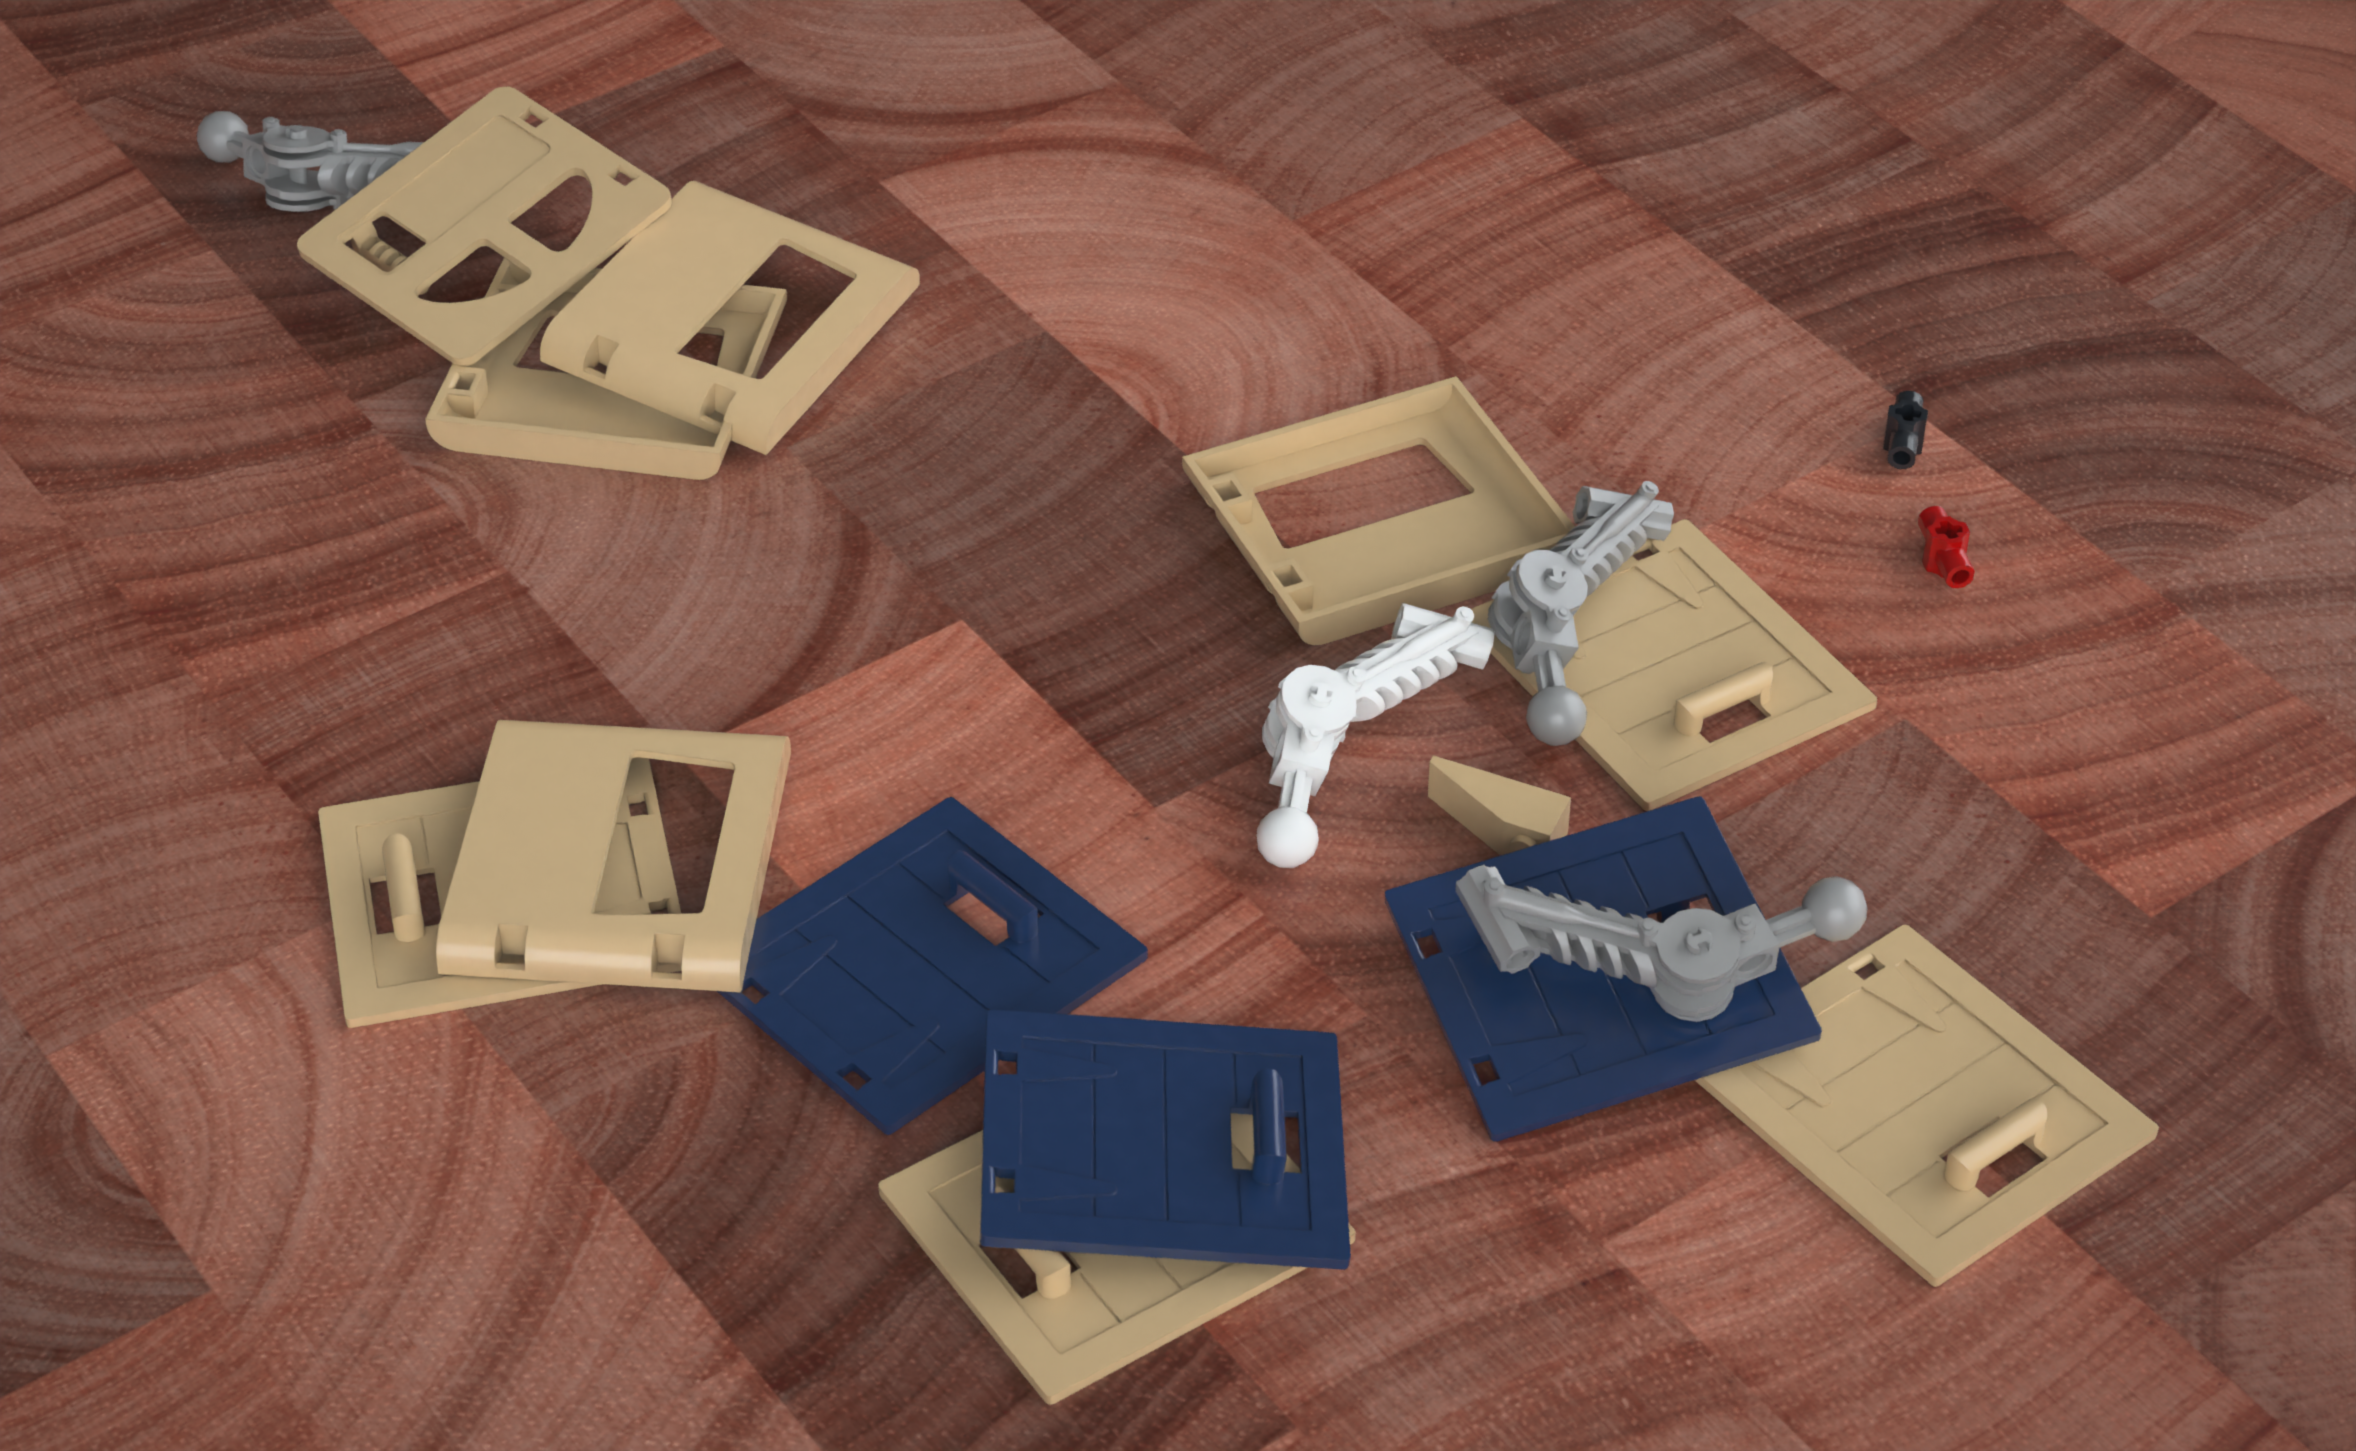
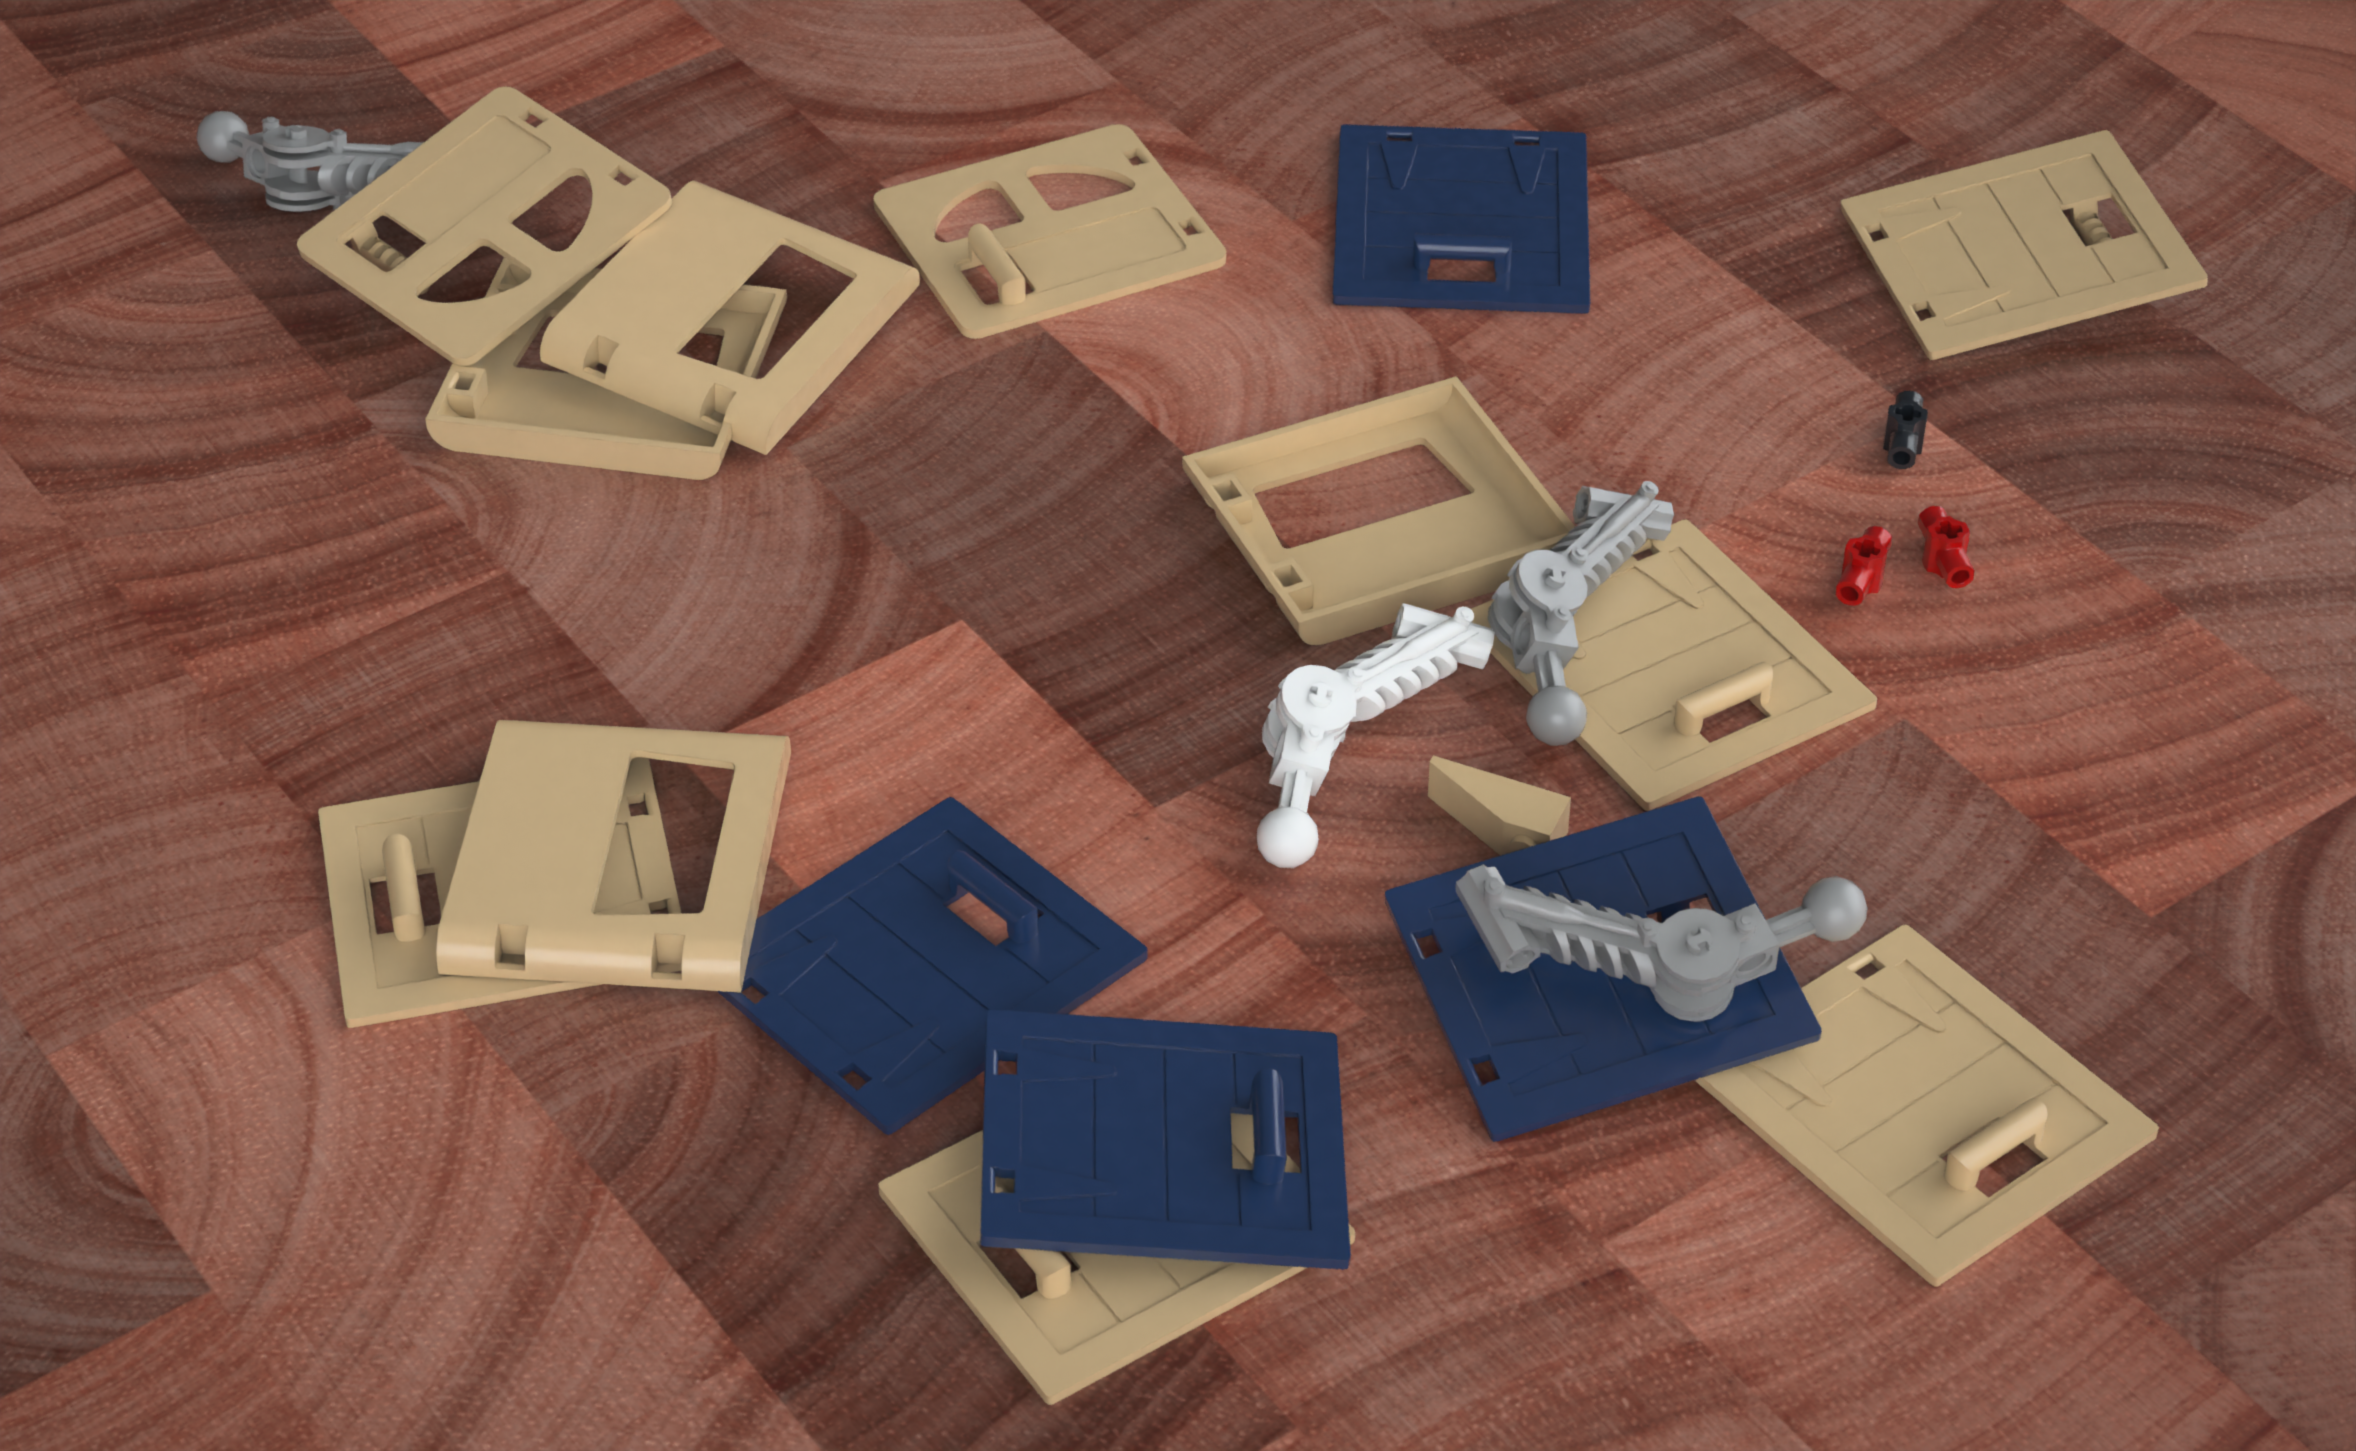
none -> tan door [874,124,1226,339]
none -> dark blue door [1333,124,1590,314]
none -> red axle [1835,526,1892,606]
none -> tan door [1841,130,2208,360]

